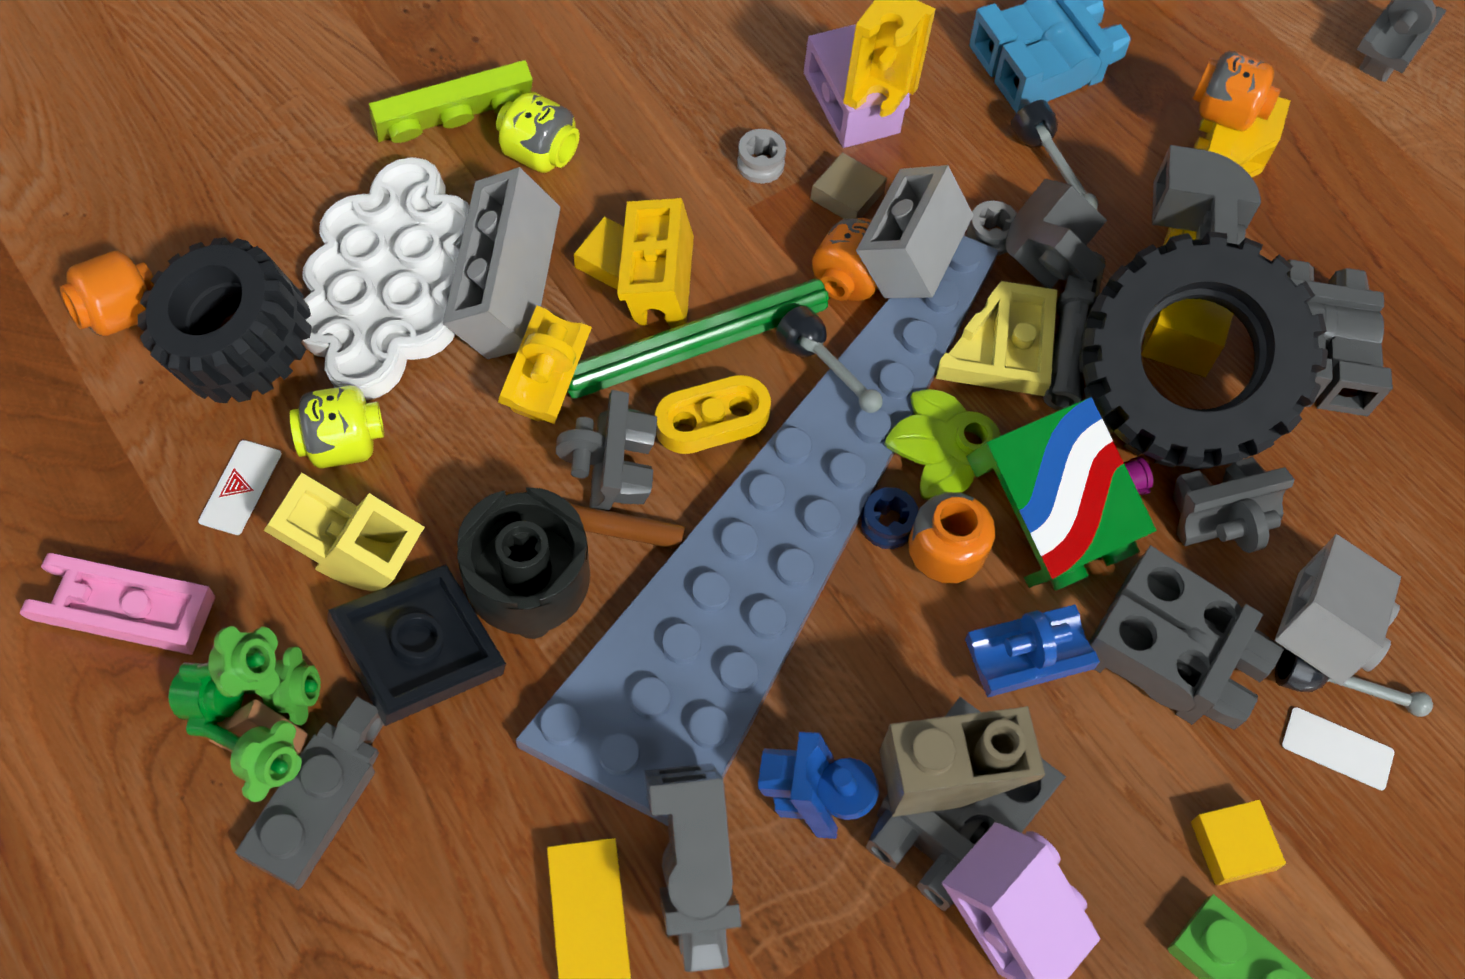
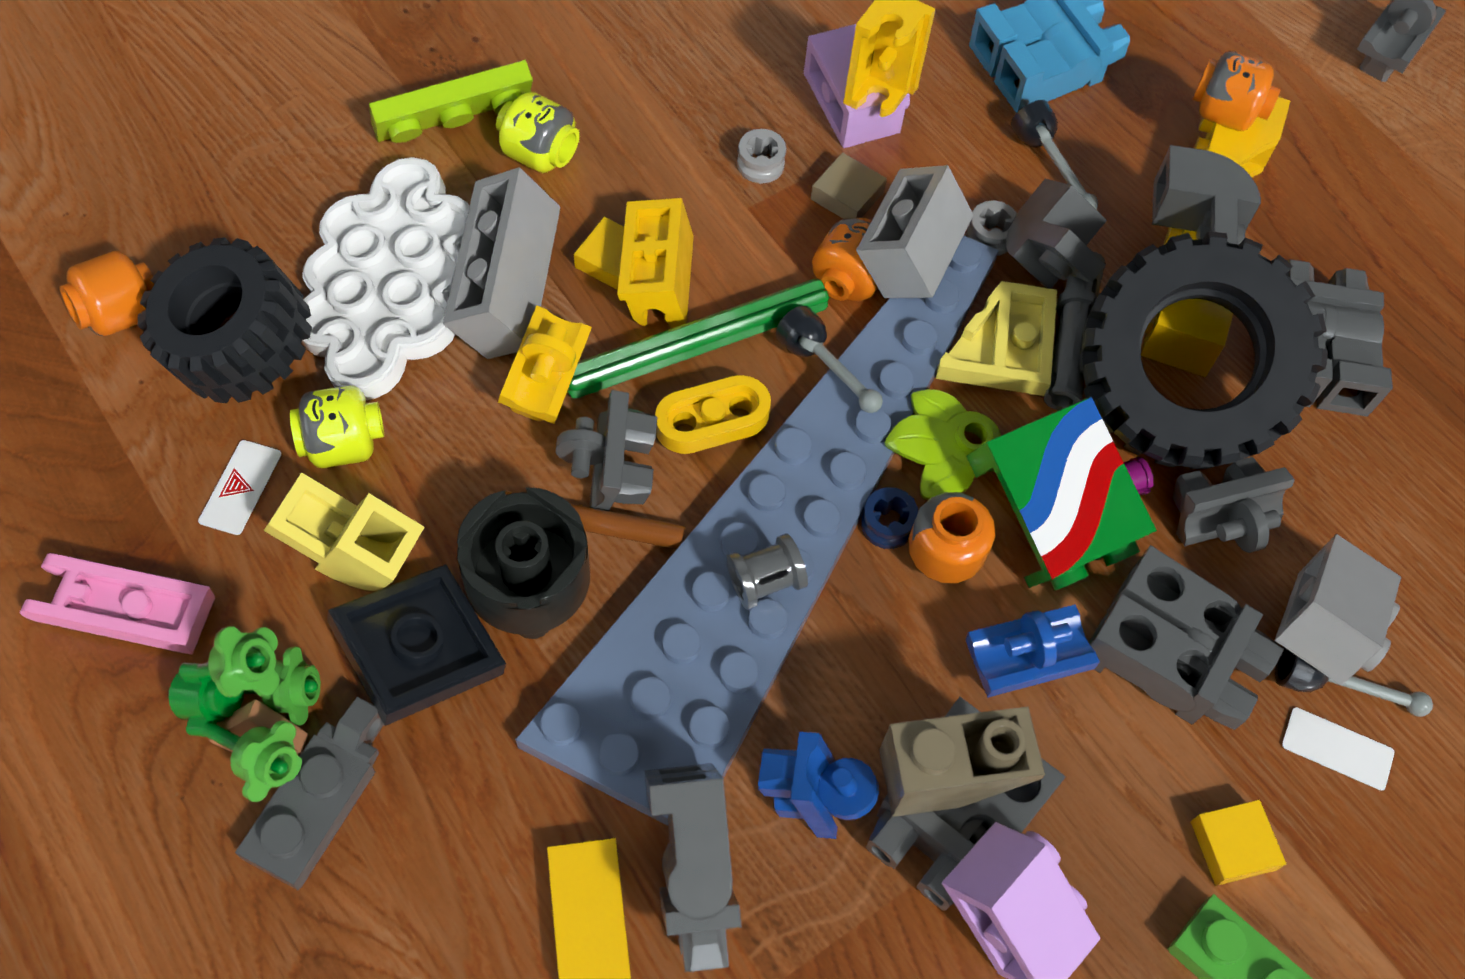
none -> dark grey bush [727,533,808,610]

